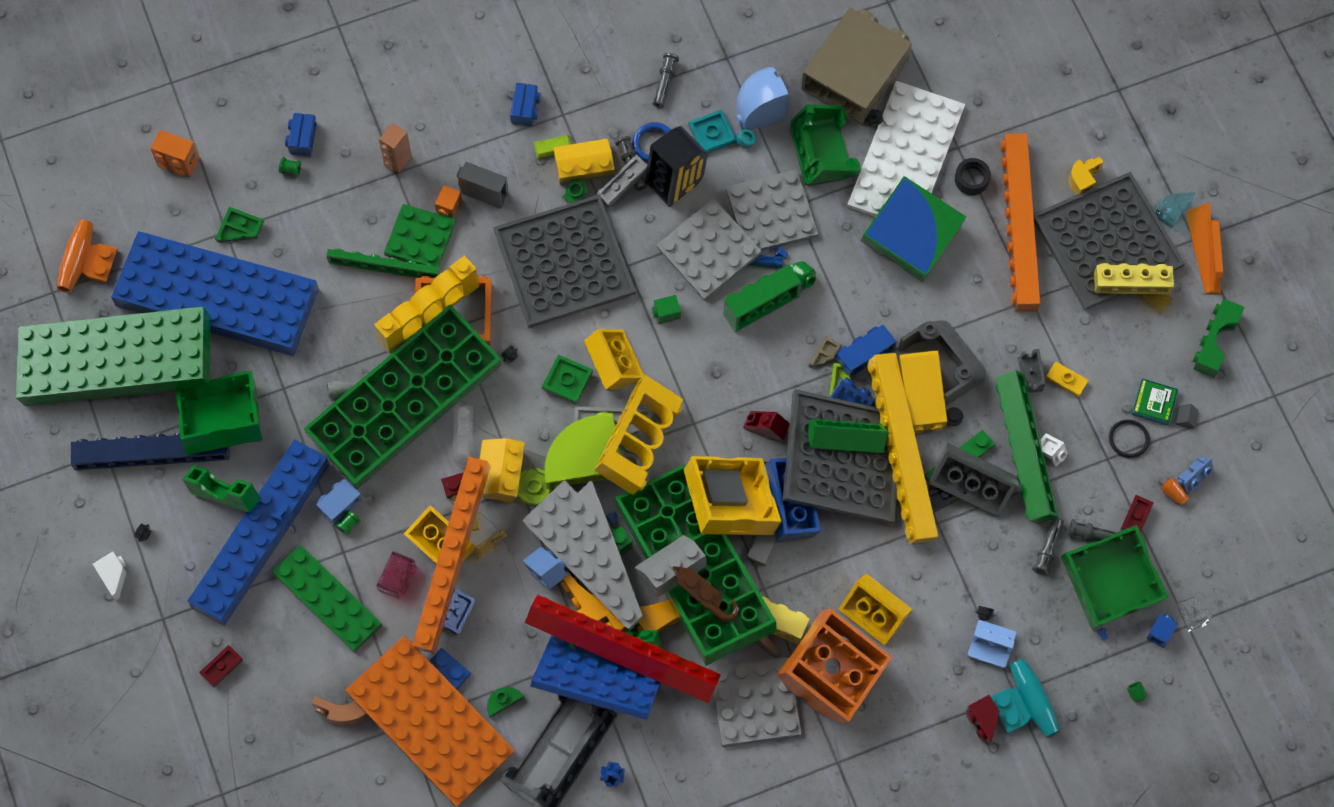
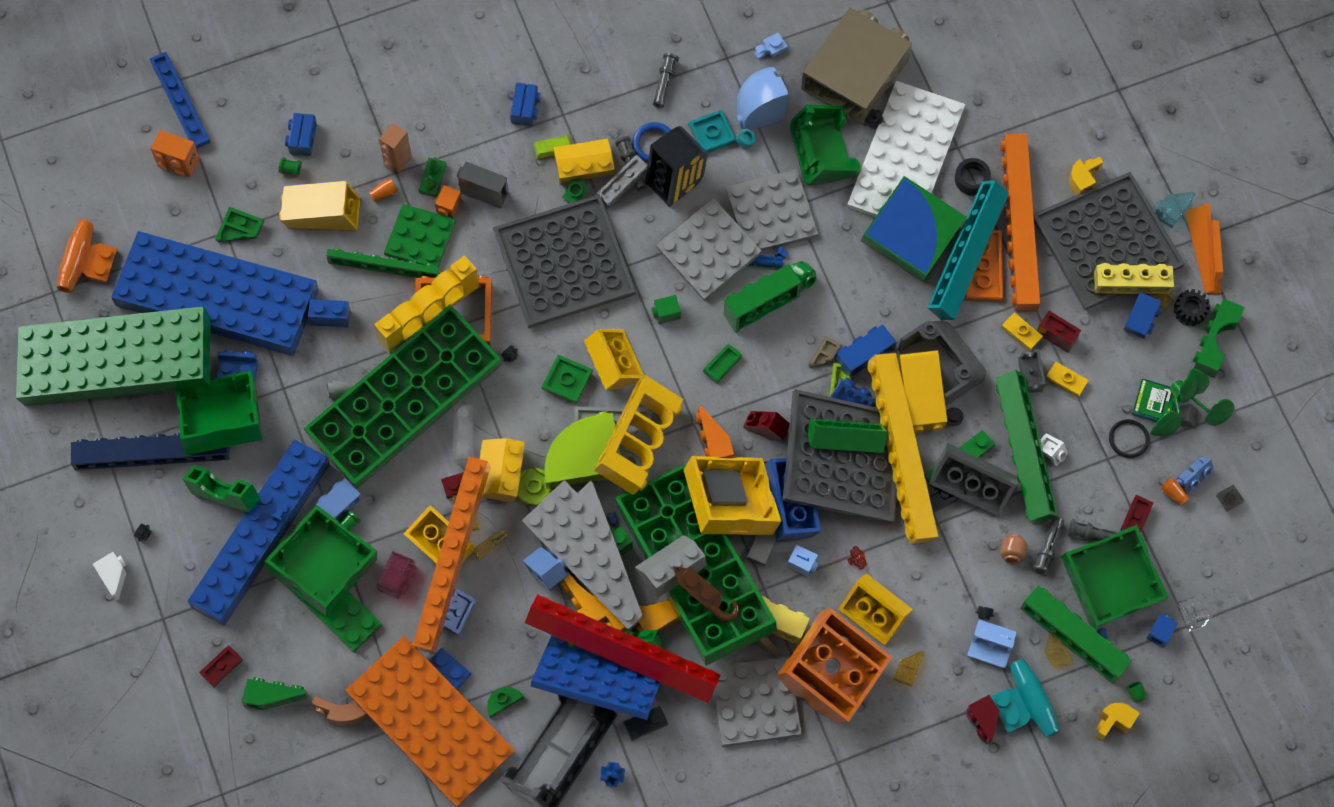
none -> blue plate [149,52,211,149]
none -> blue bracket [216,350,258,381]
none -> green slope [241,677,308,710]
none -> green tile [265,505,377,616]
none -> yellow slope [279,181,360,231]
none -> blue brick [308,299,350,327]
none -> orange cone [369,178,398,202]
none -> green tile [419,157,447,197]
none -> black plate [624,706,668,741]
none -> orange slope [695,406,734,459]
none -> green tile [703,343,742,384]
none -> light blue plate [754,33,788,59]
none -> light blue brick [787,545,819,577]
none -> clear red plant [847,546,867,570]
none -> clear yellow tile [893,650,924,687]
none -> teal brick [927,180,1009,320]
none -> orange tile [965,230,1003,301]
none -> nougat head [1000,534,1027,565]
none -> yellow plate [1001,312,1043,351]
none -> green brick [1020,585,1132,684]
none -> dark red panel [1037,311,1081,353]
none -> clear yellow tile [1044,632,1072,669]
none -> yellow brick [1095,703,1140,741]
none -> blue brick [1123,292,1162,339]
none -> green plant [1150,368,1235,436]
none -> black tyre [1173,289,1210,326]
none -> clear smoke plate [1216,484,1244,512]

